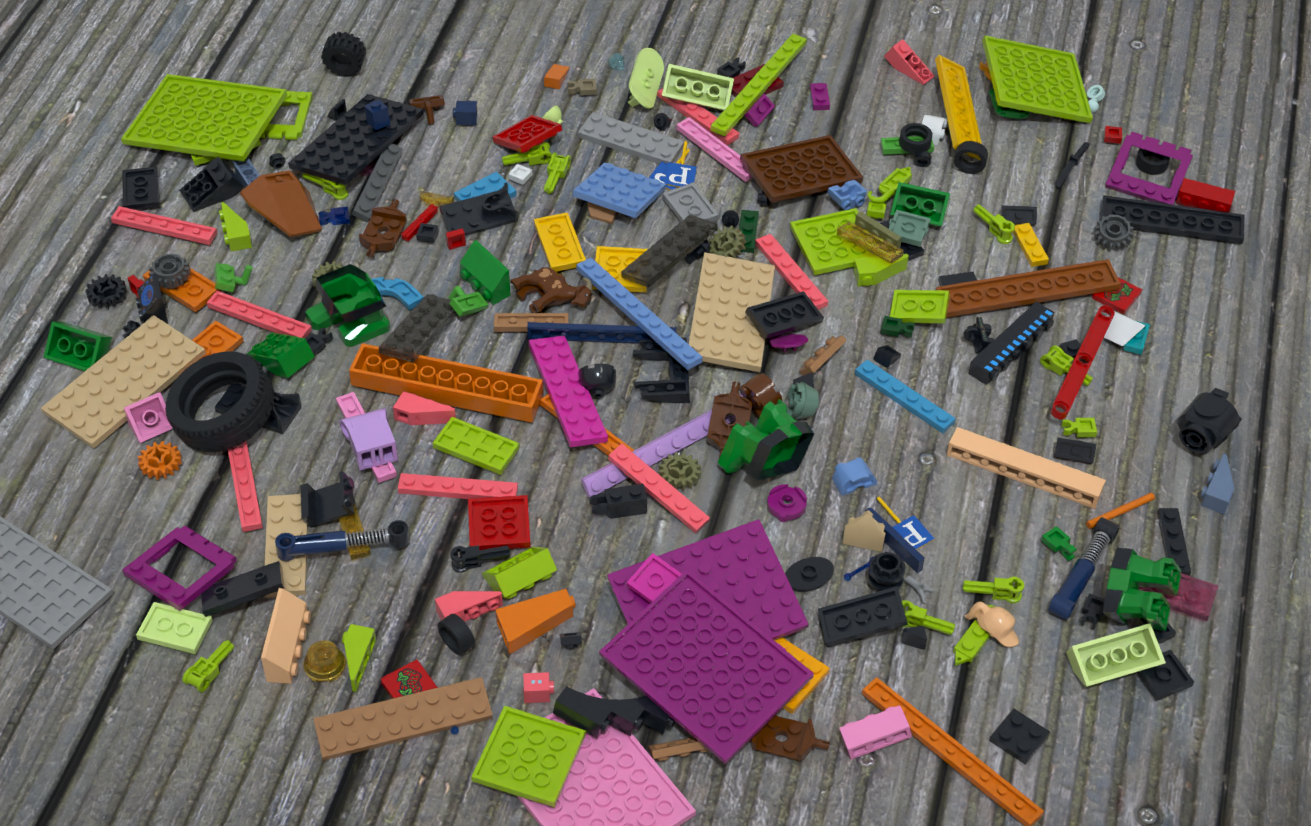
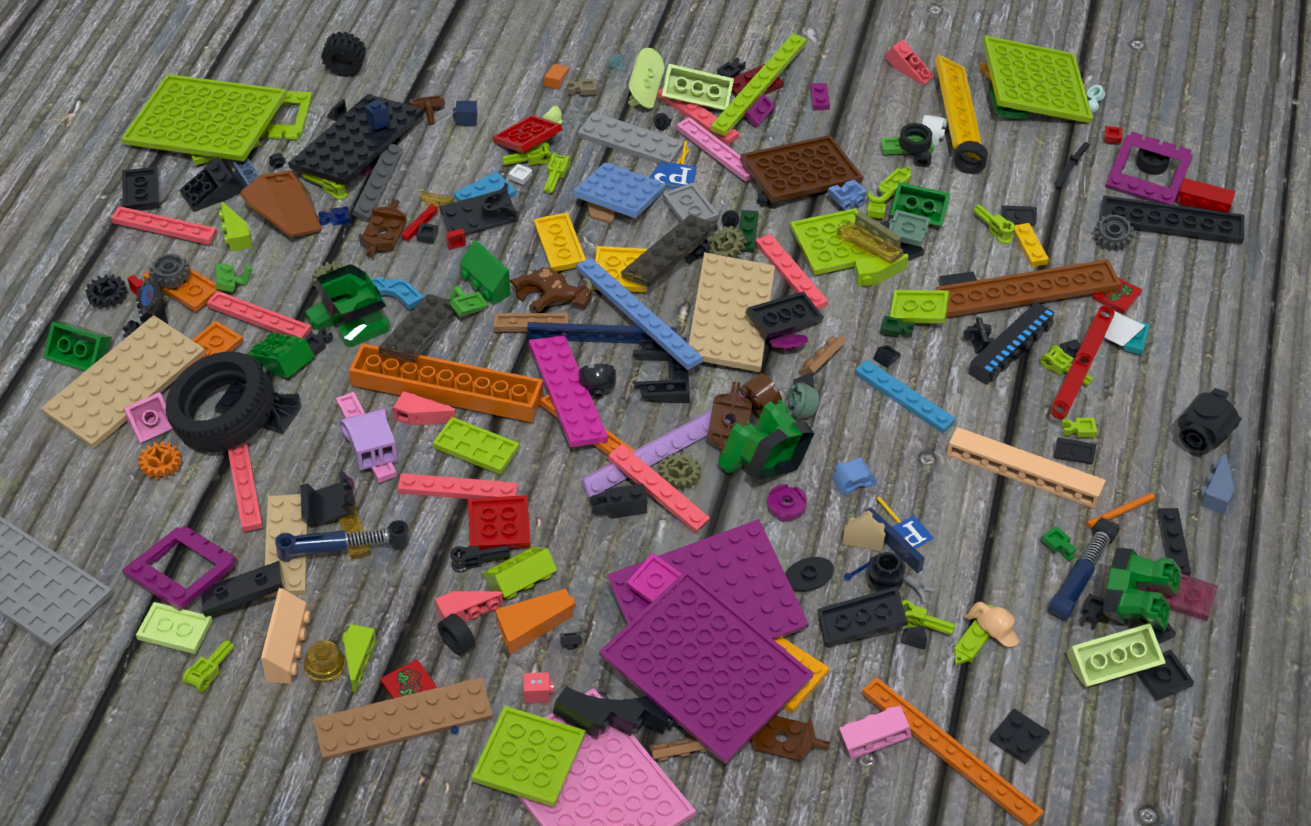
lime connector [962,577,1024,604] -> none

